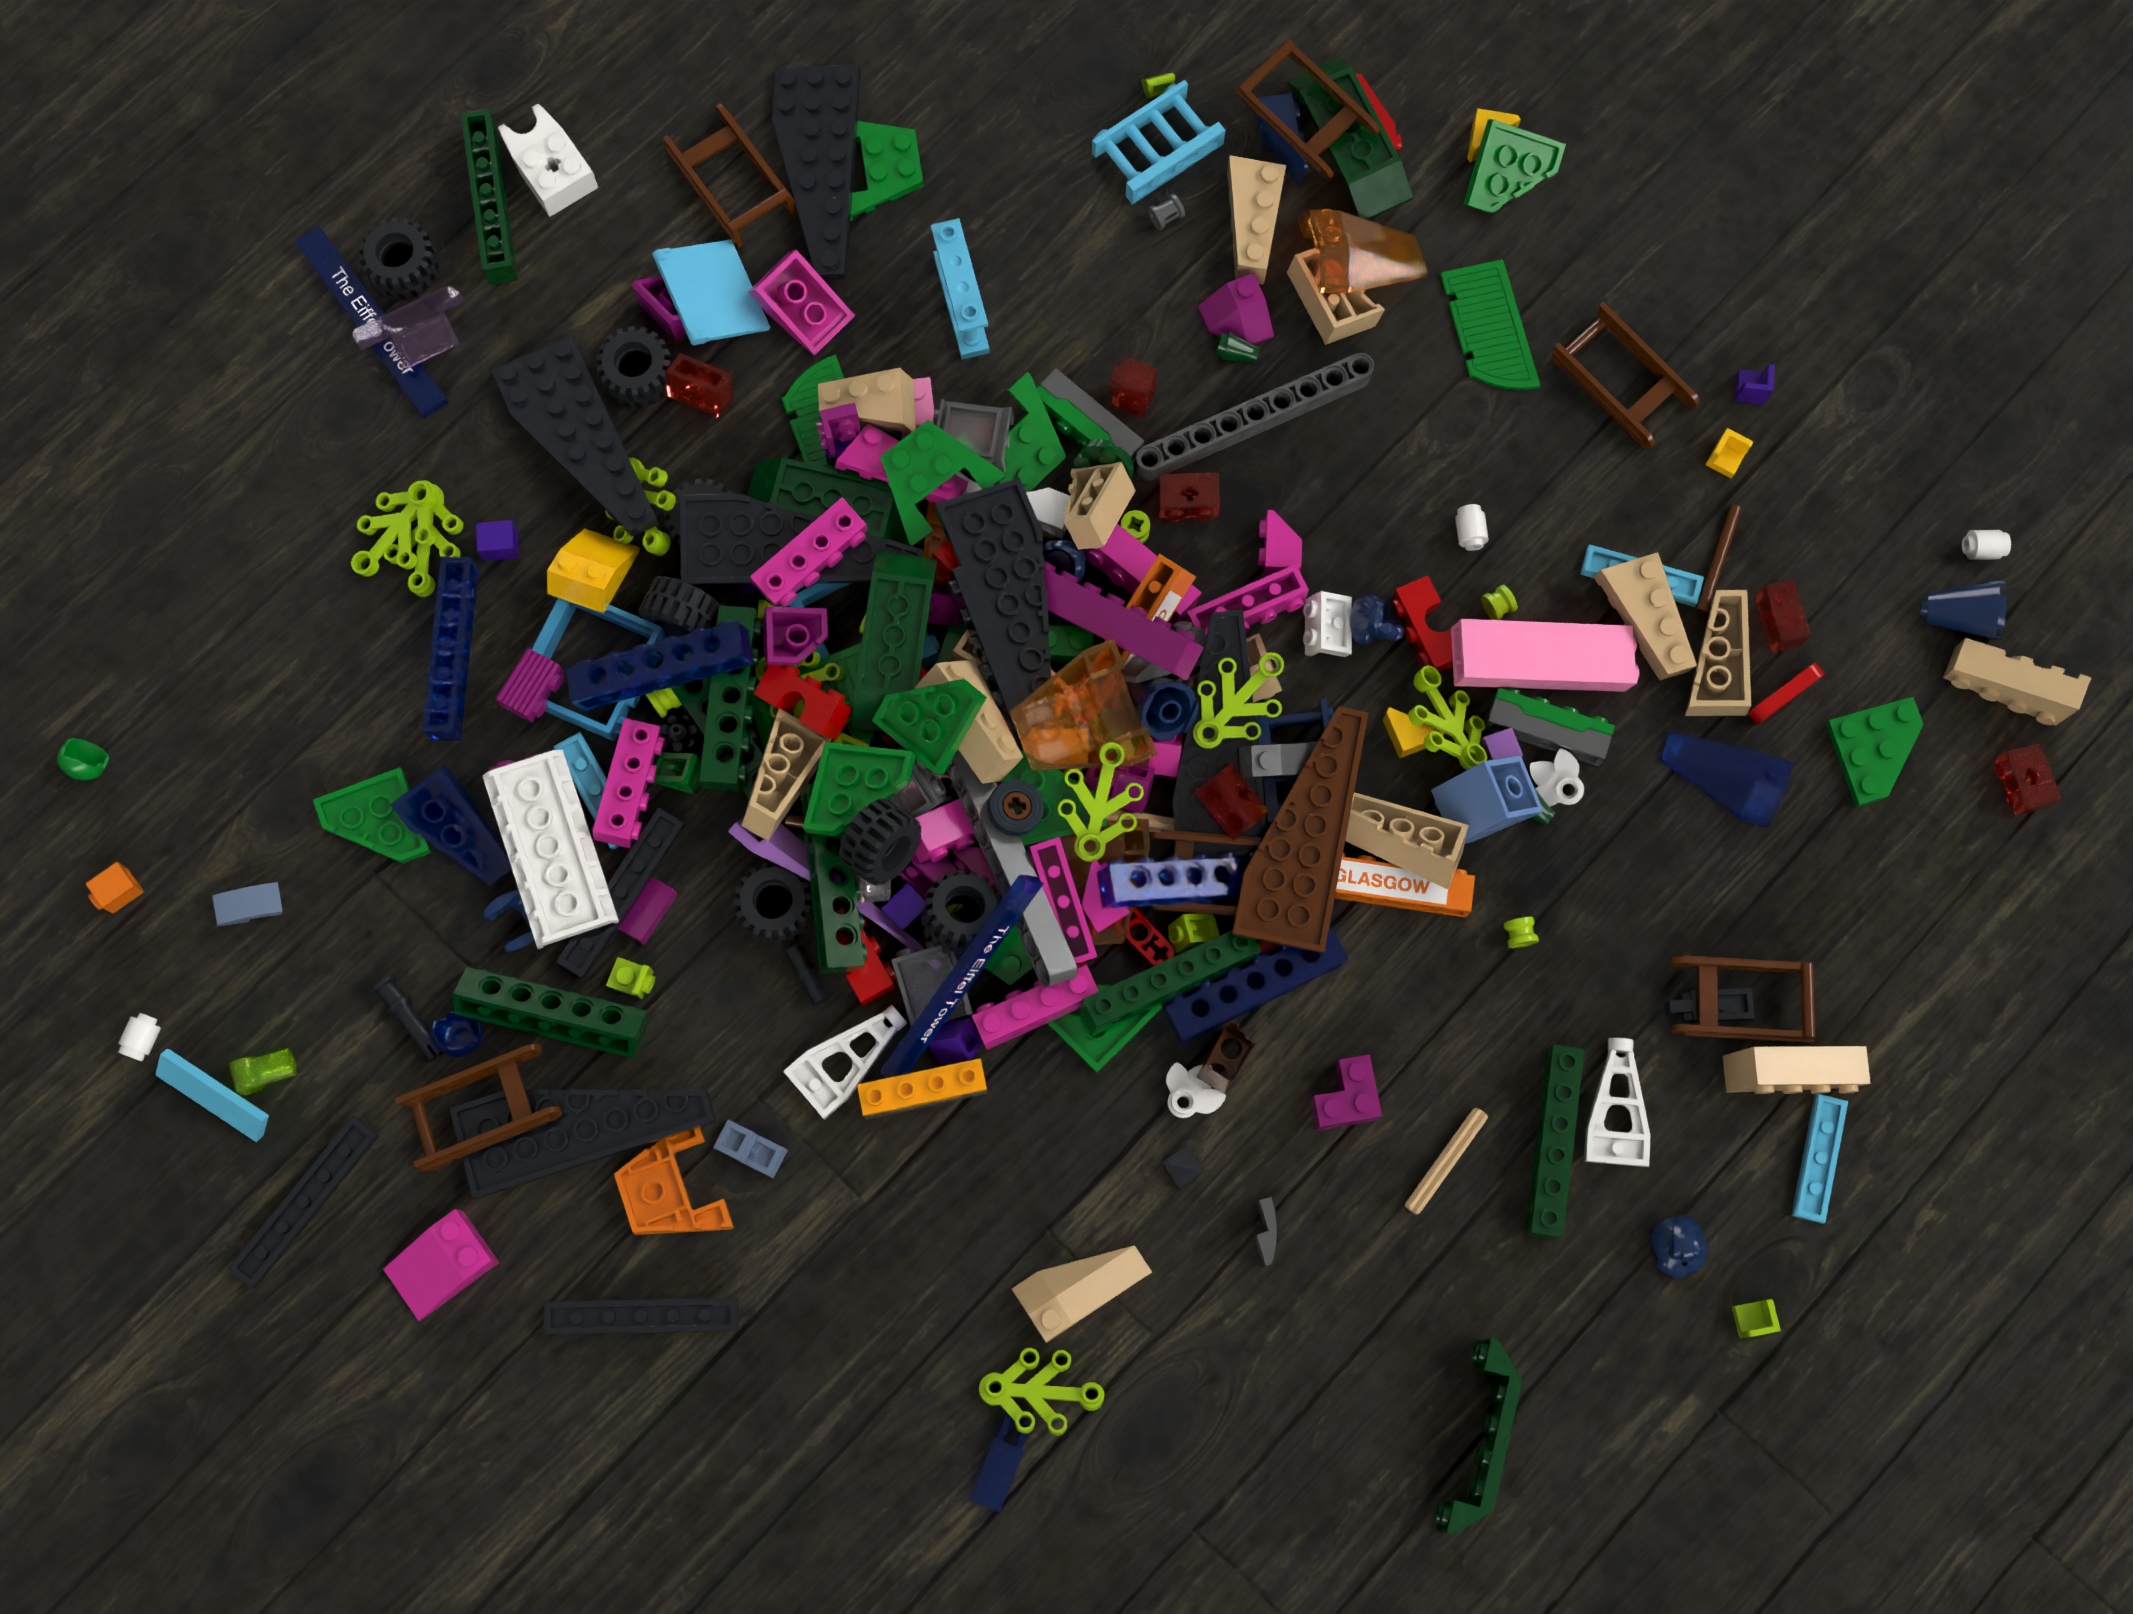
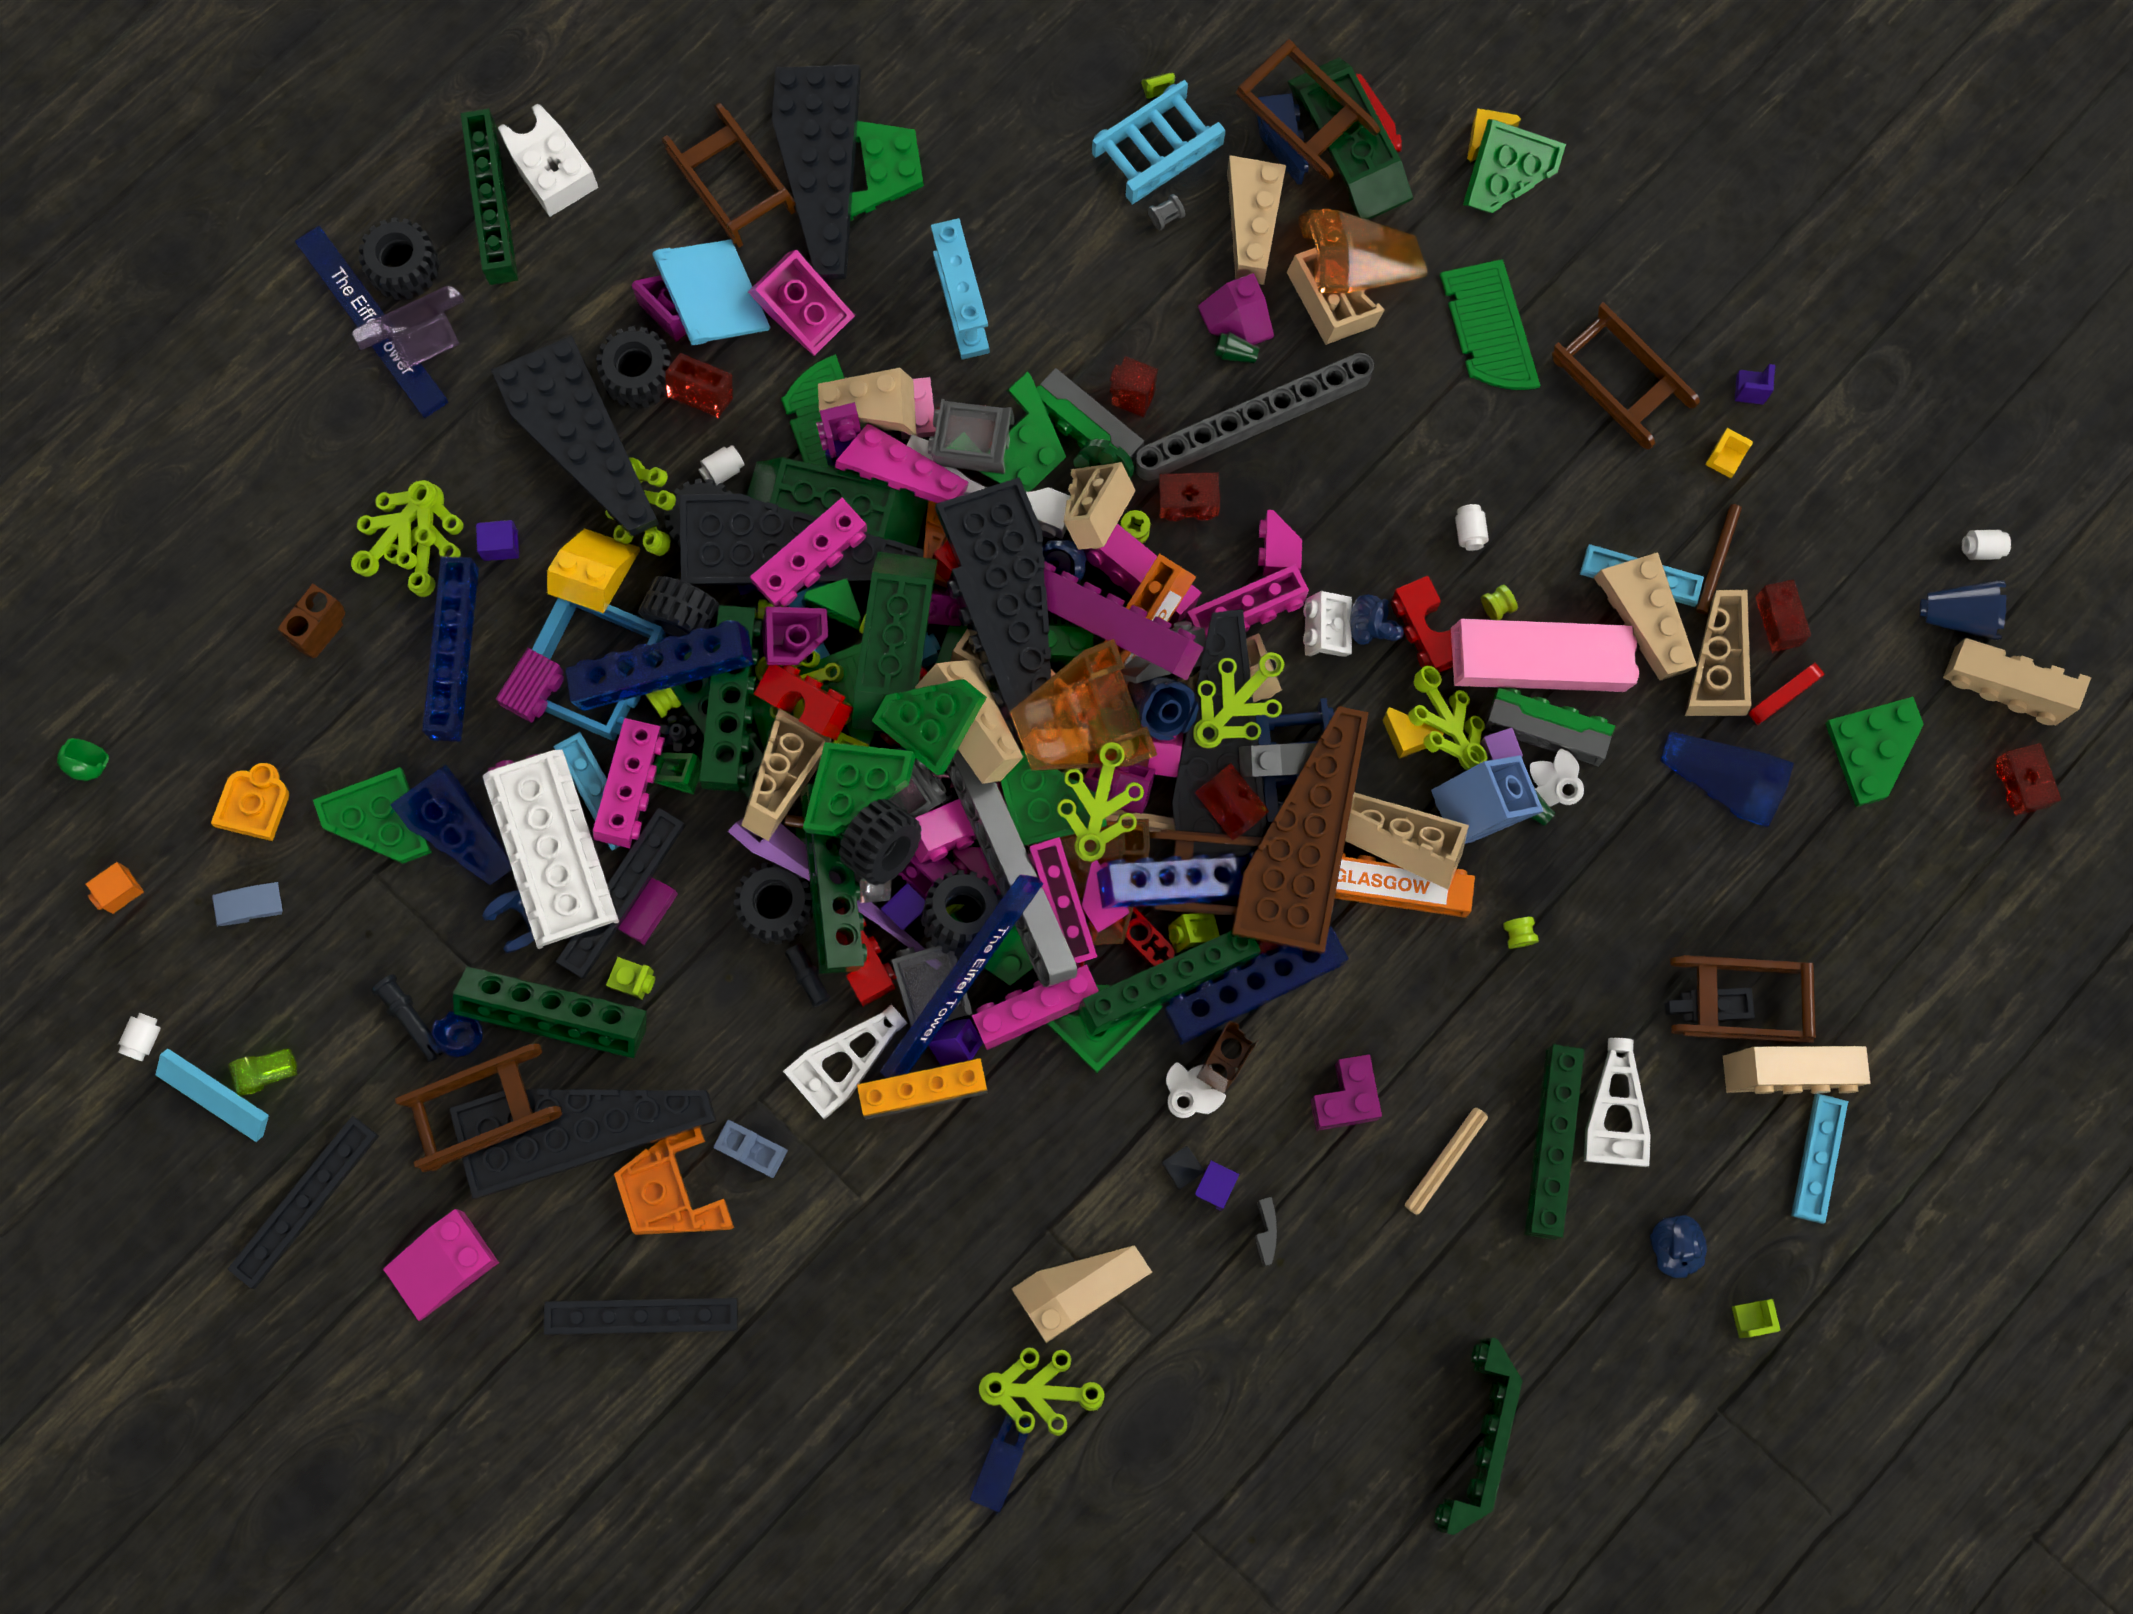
green wing [880,420,1006,546] -> none
black bush [987,779,1044,836] -> none
none -> light orange plate [211,763,289,841]
none -> reddish brown piece [277,583,346,658]
none -> white brick [698,445,745,486]
none -> green slope [804,578,862,630]
none -> dark purple panel [1195,1160,1240,1211]

